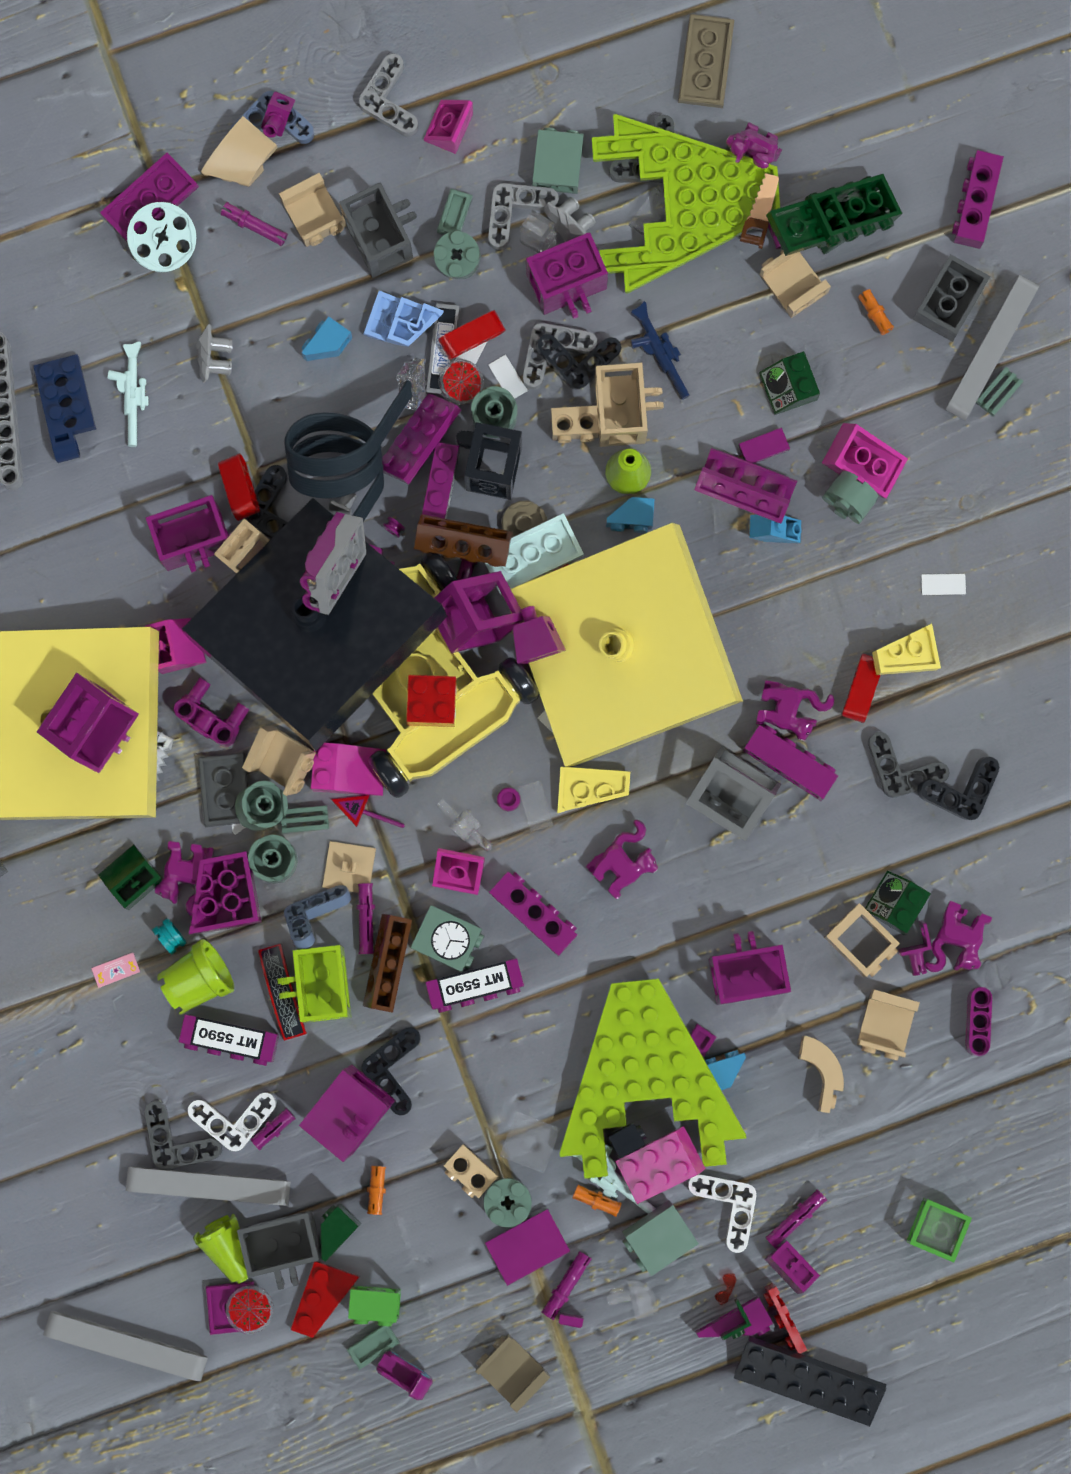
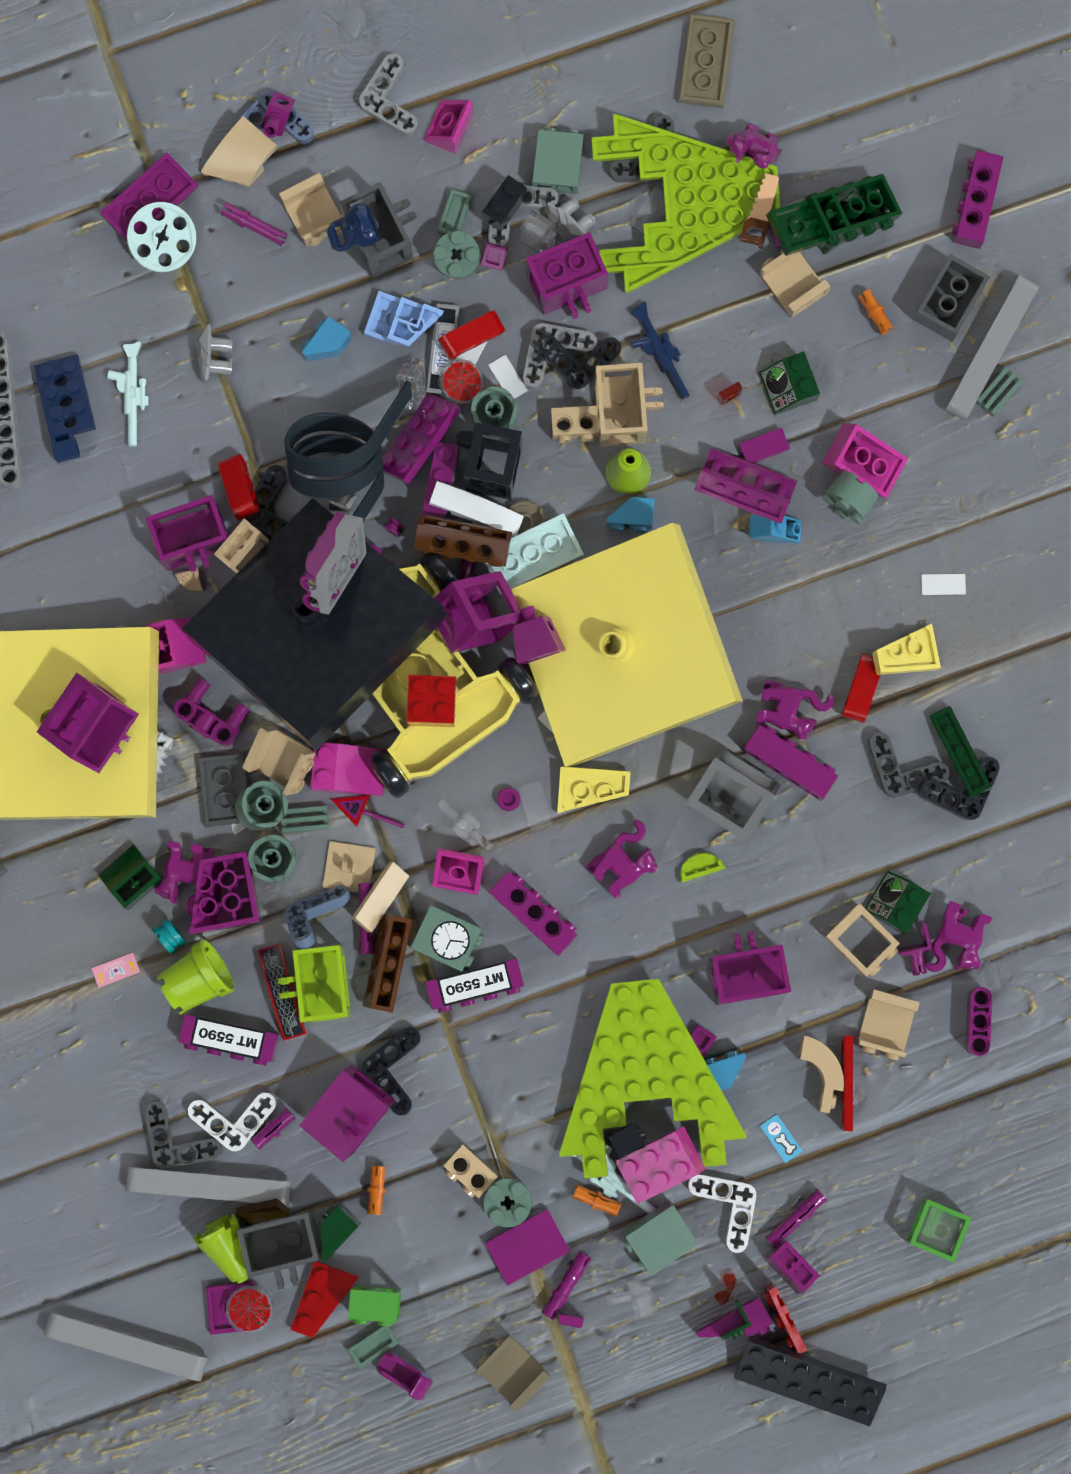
none -> tan tile [175,568,204,592]
none -> dark brown tile [235,1198,289,1226]
none -> dark blue piece [326,203,379,252]
none -> tan tile [352,862,409,932]
none -> white slope [429,481,524,537]
none -> magenta tile [480,242,508,271]
none -> black brick [482,175,527,232]
none -> lime tile [680,852,726,883]
none -> clear red tile [717,381,743,405]
none -> medium azure sticker [760,1114,803,1163]
none -> red tile [841,1036,853,1132]
none -> dark green tile [929,706,992,799]

